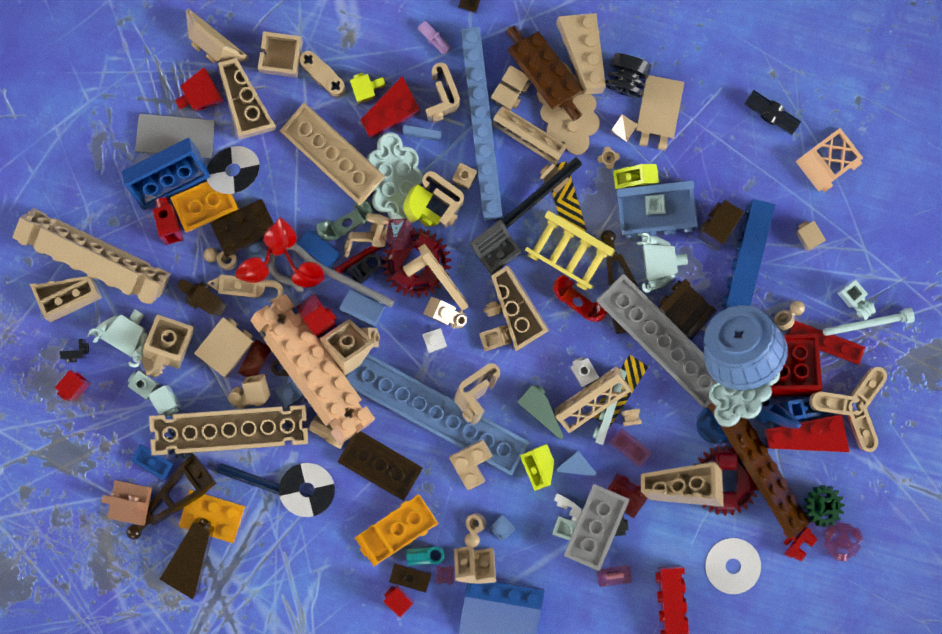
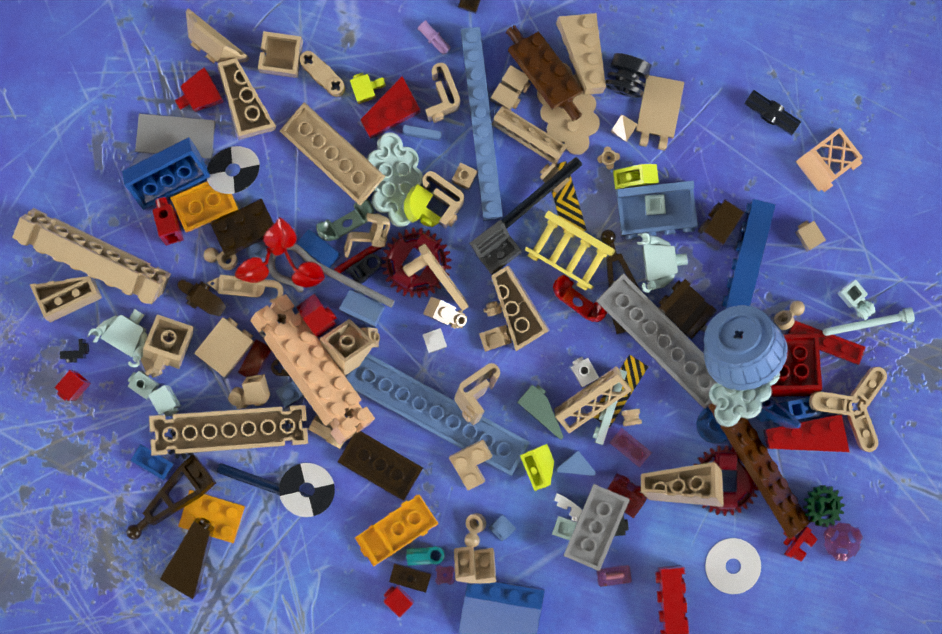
nougat bracket [102,480,152,526] -> none
clear pink brick [386,218,414,250] -> none

